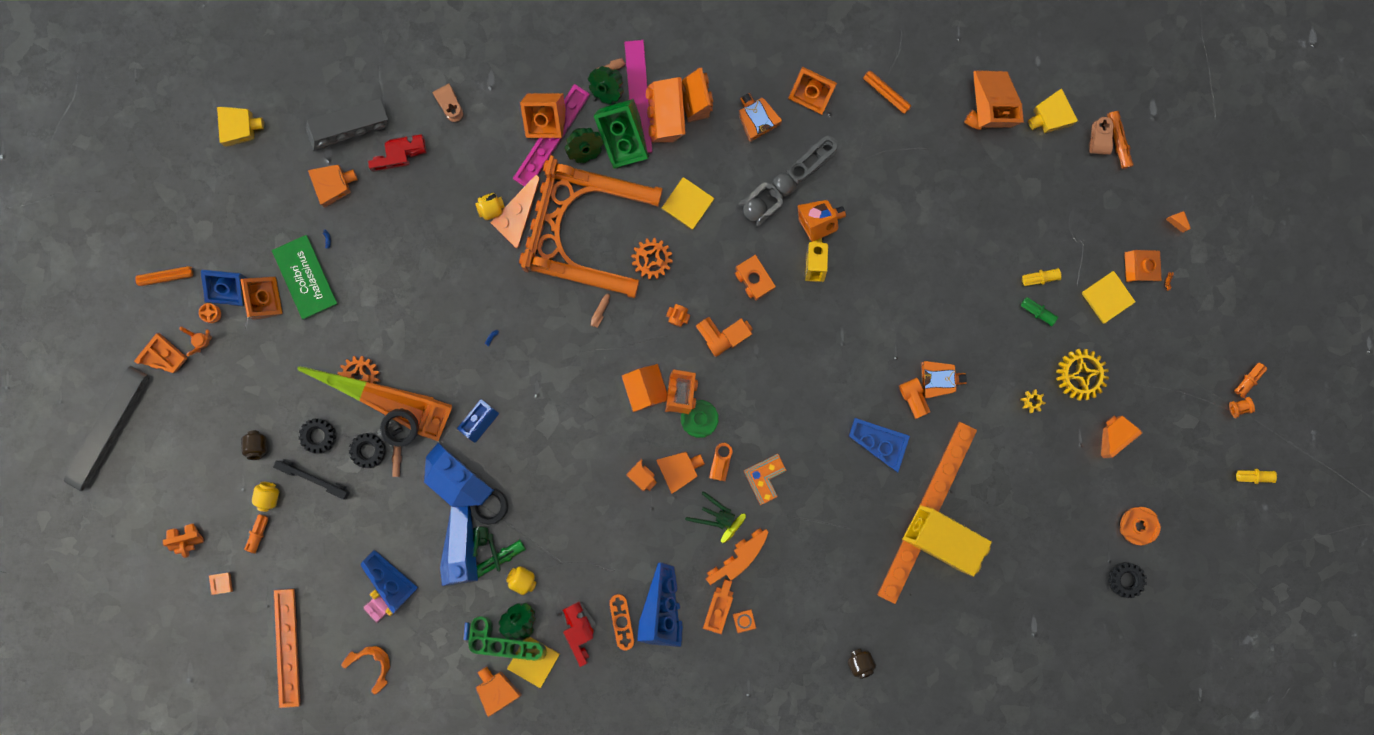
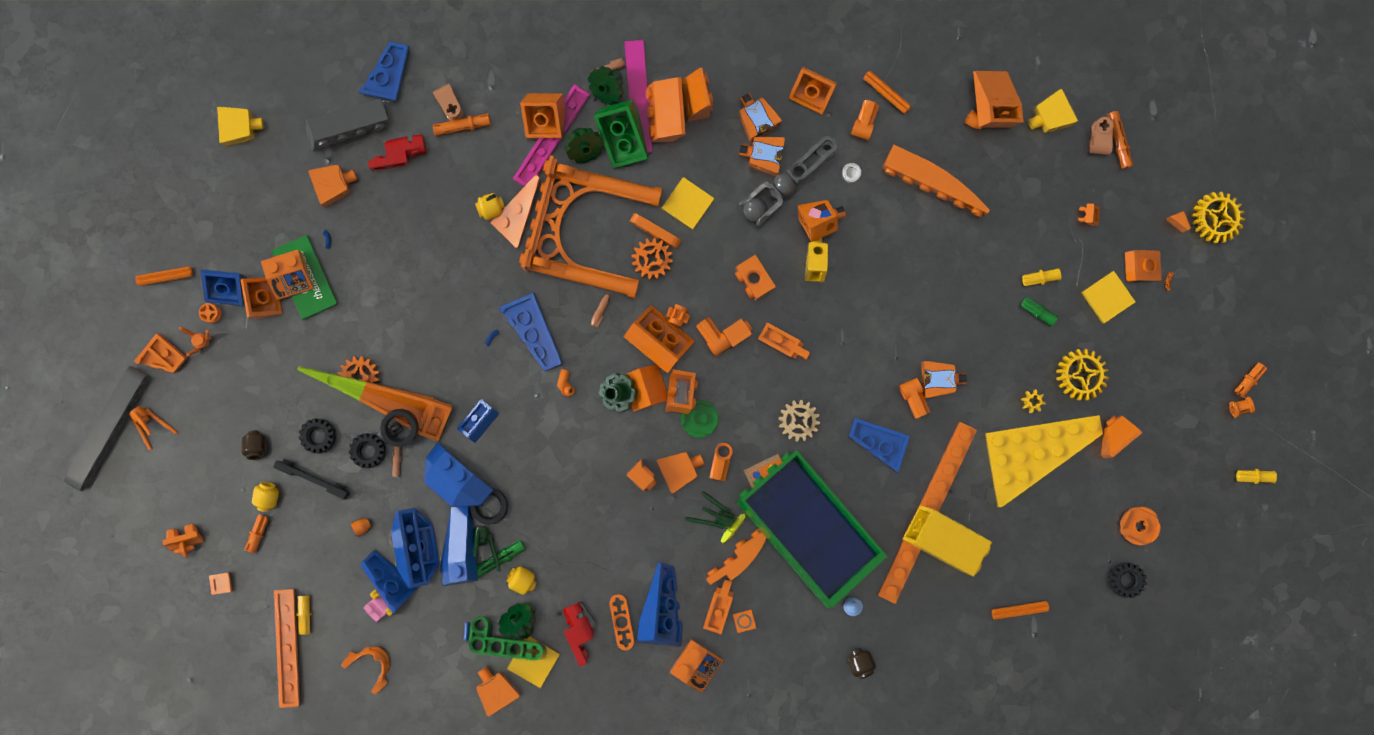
none -> orange plant [129,406,178,450]
none -> orange slope [261,250,314,300]
none -> yellow axle [296,596,312,635]
none -> orange hose [351,518,372,537]
none -> blue wing [359,42,409,102]
none -> blue wedge [391,508,439,588]
none -> orange pin [432,113,491,136]
none -> blue wing [499,293,563,371]
none -> orange arm [557,369,575,397]
none -> dark green plant [599,373,638,412]
none -> orange slope [624,305,695,373]
none -> orange beam [629,213,681,249]
none -> orange slope [670,638,723,692]
none -> clear blue window [736,450,888,609]
none -> torso [739,137,785,176]
none -> orange hinge [758,322,810,360]
none -> tan gear [778,400,820,442]
none -> white tile [842,163,861,183]
none -> light blue plate [843,597,863,616]
none -> orange piece [851,100,880,141]
none -> orange slope [882,144,990,217]
none -> yellow wing [985,415,1103,507]
none -> orange axle [992,601,1049,620]
none -> orange tile [1078,204,1100,226]
none -> yellow gear [1192,192,1245,243]

